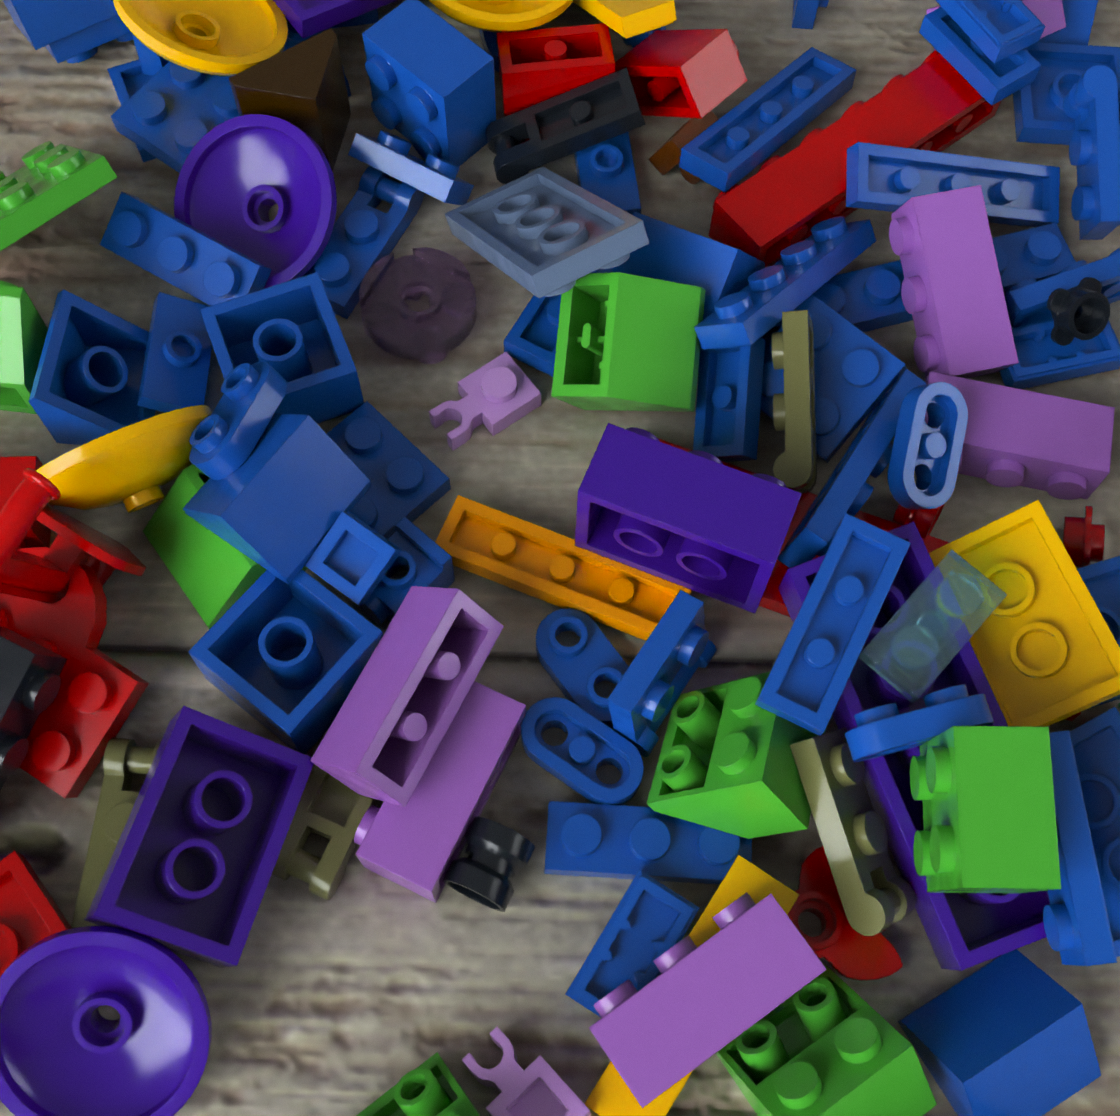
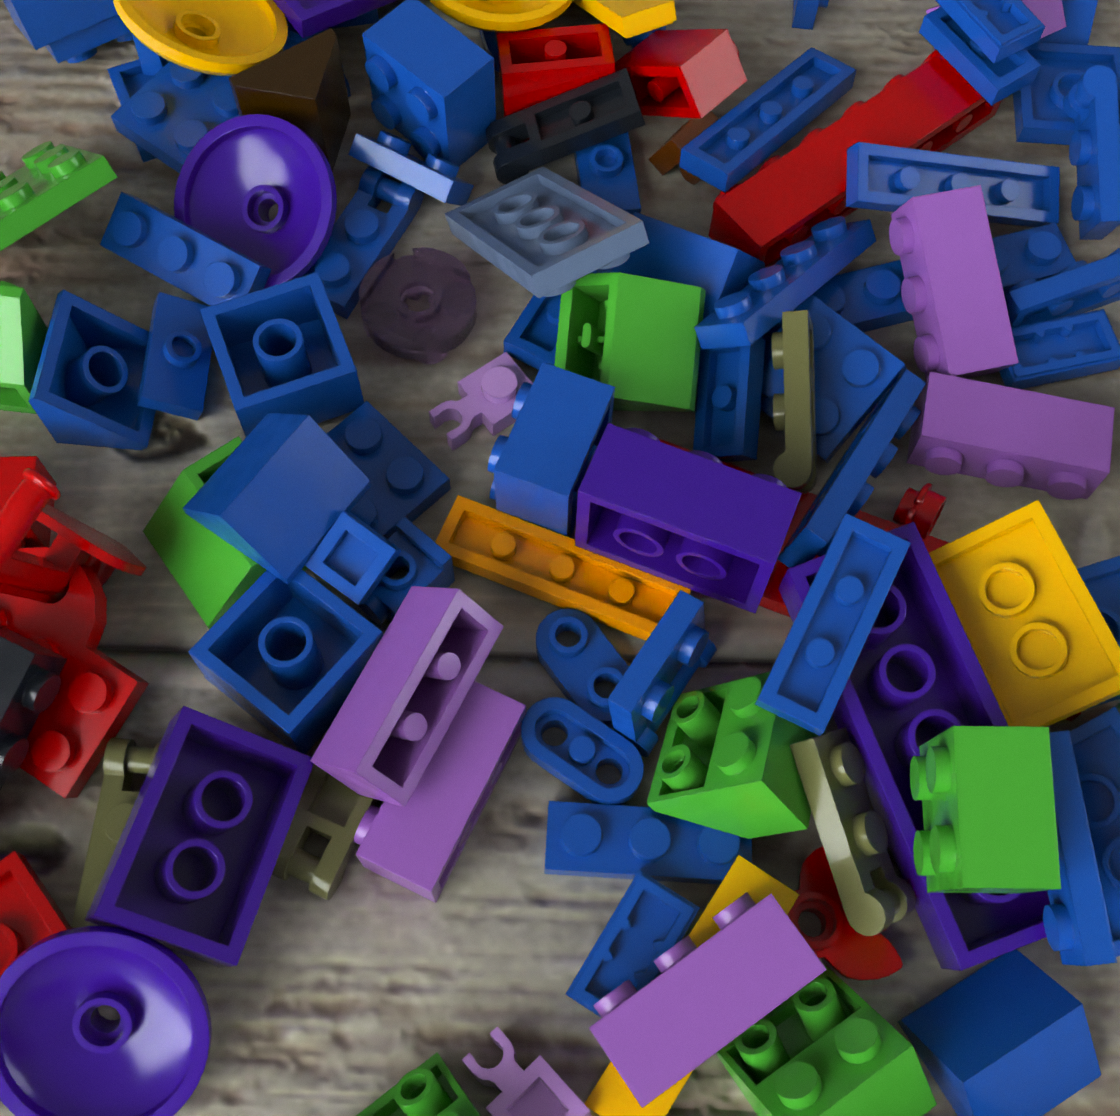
yellow dish [36,405,212,513] -> none
blue plate [189,361,287,481] -> none
black wheel [443,816,535,912] -> none
blue plate [844,684,994,762] -> none
clear light blue plate [858,549,1008,703] -> none
blue plate [887,382,968,510] -> none
black plate [1047,277,1110,346] -> none
red plate [1063,506,1105,567] -> none
none -> blue brick [487,362,615,538]

